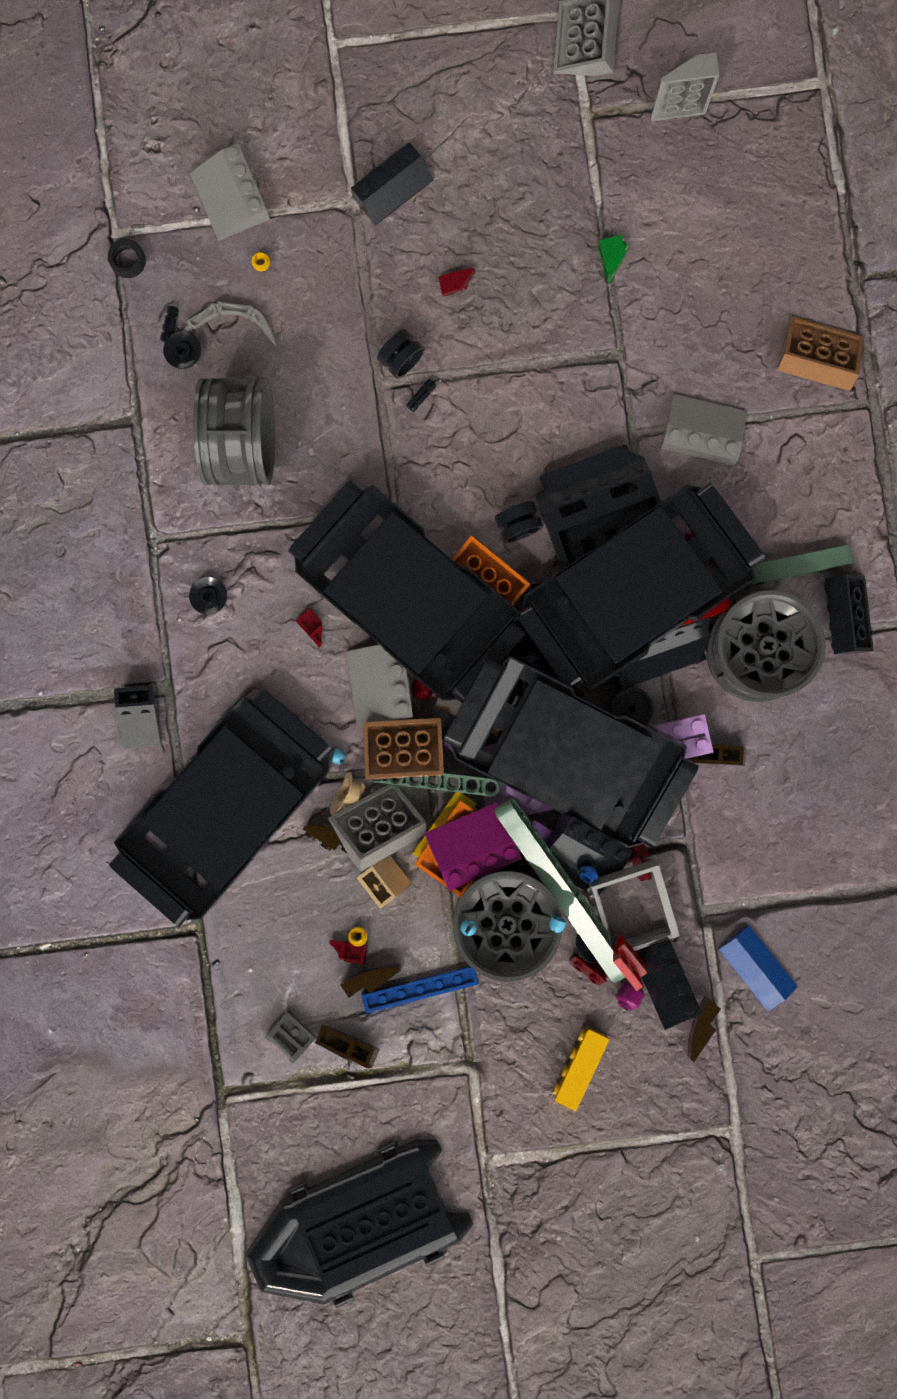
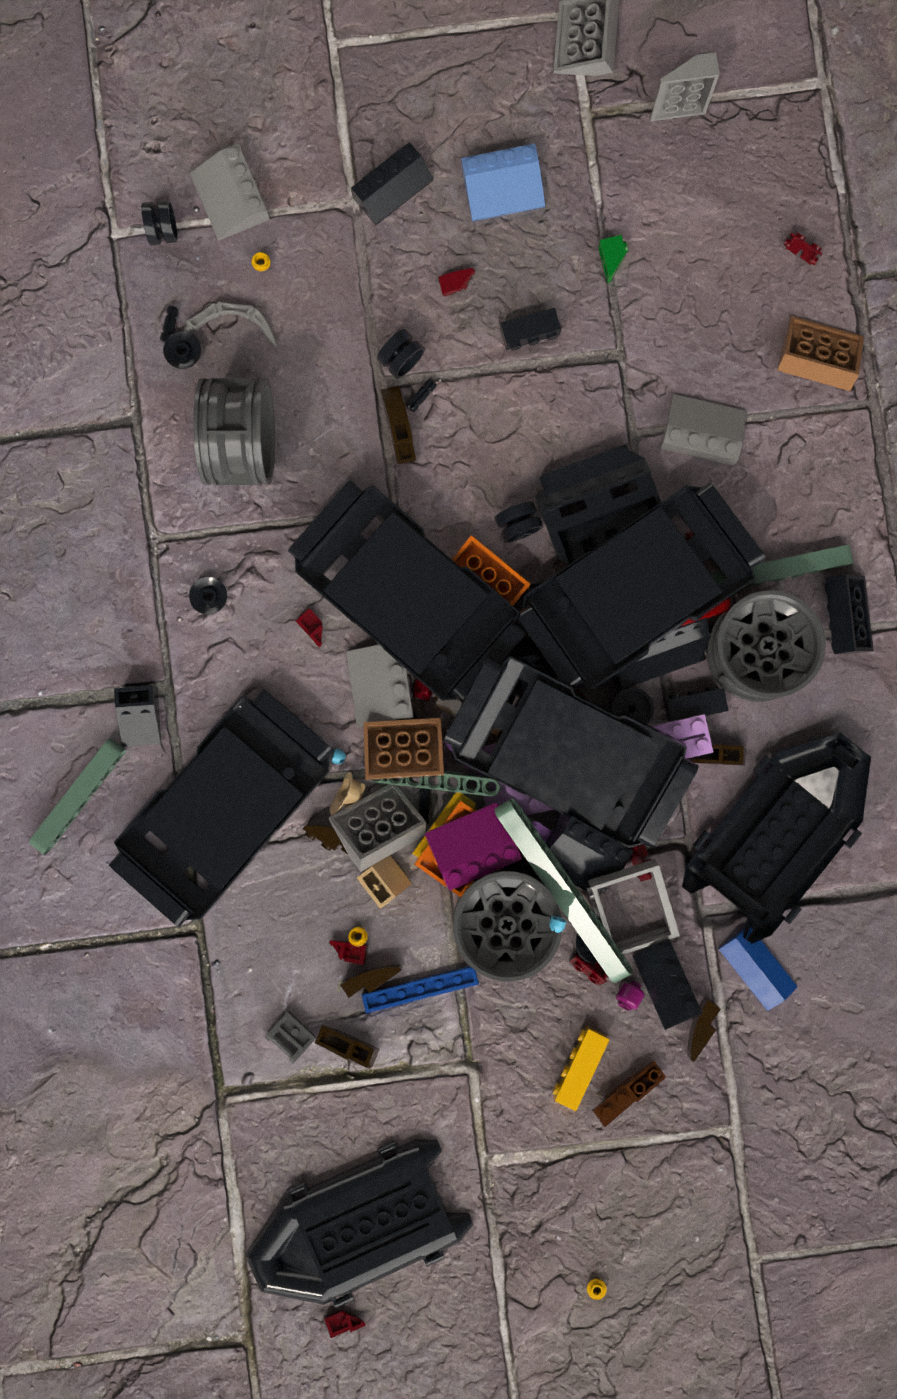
black tyre [108,239,146,278] -> none
medium azure hinge [460,919,477,936] -> none
blue plate [579,866,599,884] -> none
red slope [613,936,647,991] -> none
none -> sand green beam [29,738,126,855]
none -> black wheel [141,199,178,246]
none -> dark red slope [324,1310,366,1338]
none -> dark brown slope [380,386,416,465]
none -> black axle [419,788,430,825]
none -> medium blue slope [461,144,545,221]
none -> black brick [500,308,561,351]
none -> yellow plate [587,1278,607,1300]
none -> reddish brown slope [591,1061,666,1127]
none -> black brick [664,686,729,722]
none -> black piece [682,732,871,944]
none -> dark red hinge [783,232,823,266]

